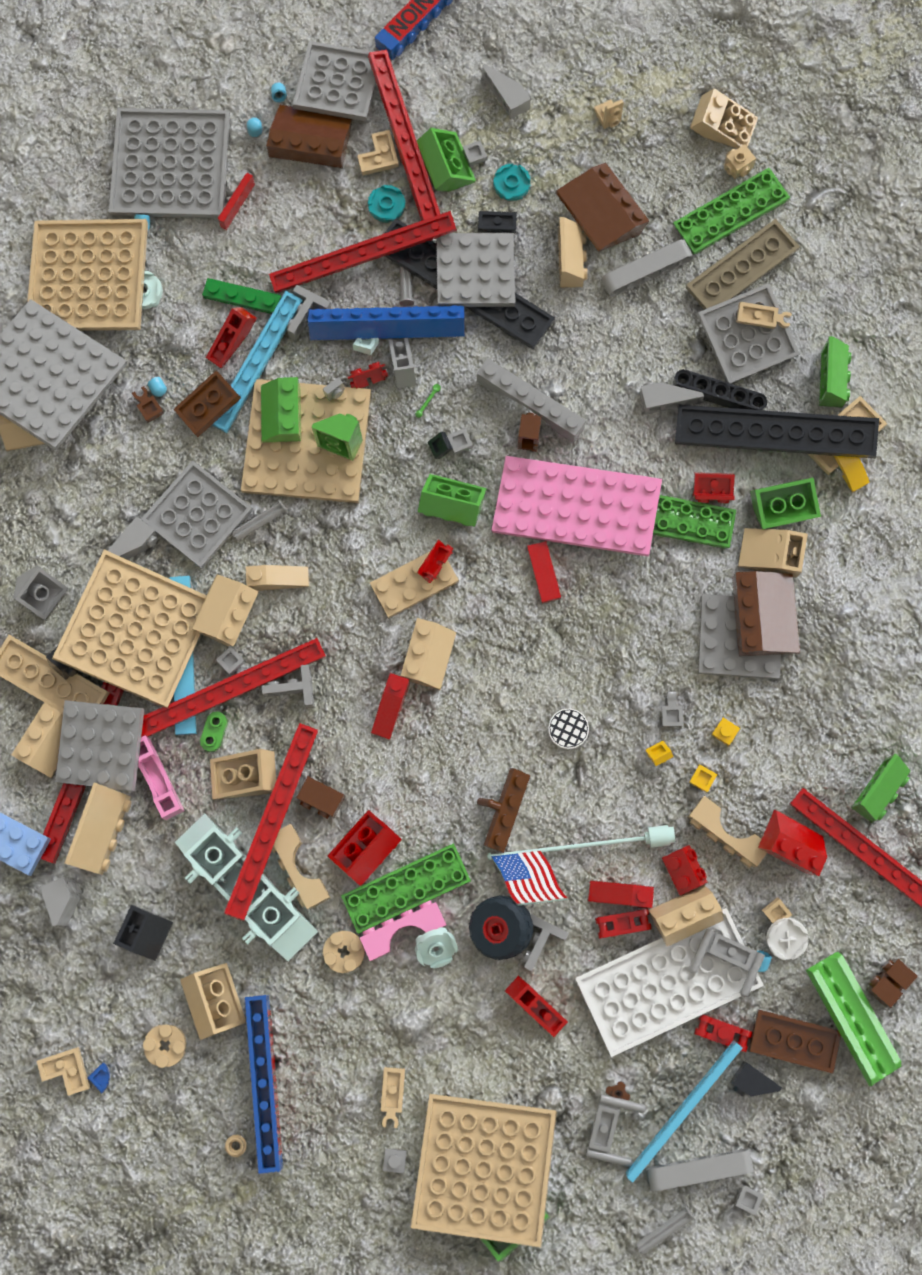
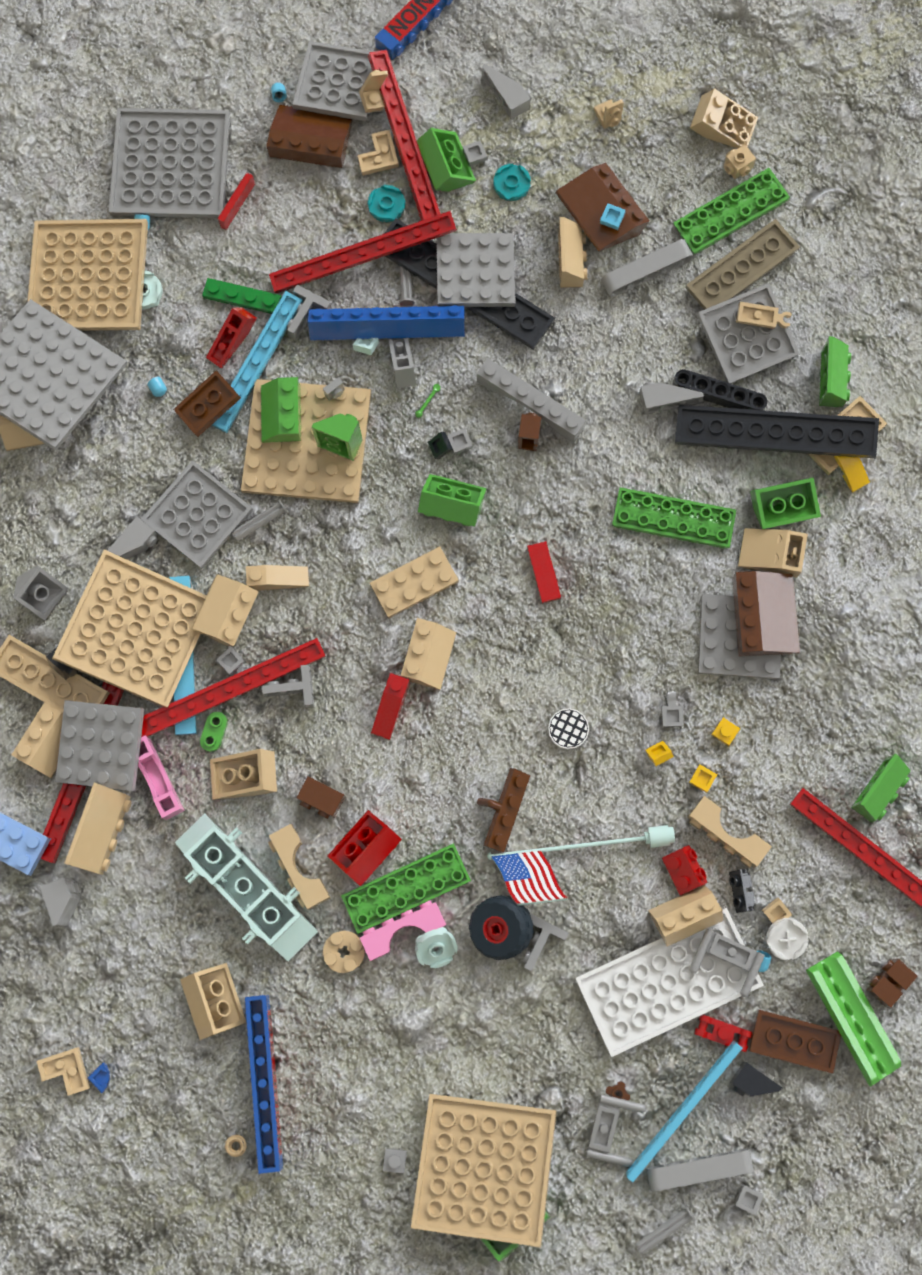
black slope [113,905,174,961] -> none
reddish brown plate [132,386,164,423] -> none
tan plate [143,1024,187,1068] -> none
red plate [224,723,318,922] -> none
medium azure piece [247,118,262,137] -> none
red hinge [347,361,389,389] -> none
tan plate [380,1067,405,1128] -> none
red hinge [417,540,453,583] -> none
black plate [478,211,517,233] -> none
bright pink plate [492,456,662,557] -> none
red slope [505,975,568,1037] -> none
red slope [588,880,654,909] -> none
red plate [595,909,652,939] -> none
red bracket [693,472,735,503] -> none
red slope [758,810,827,876] -> none
none -> tan bracket [359,70,388,113]
none -> medium azure plate [600,203,626,230]
none -> black hinge [729,869,756,913]

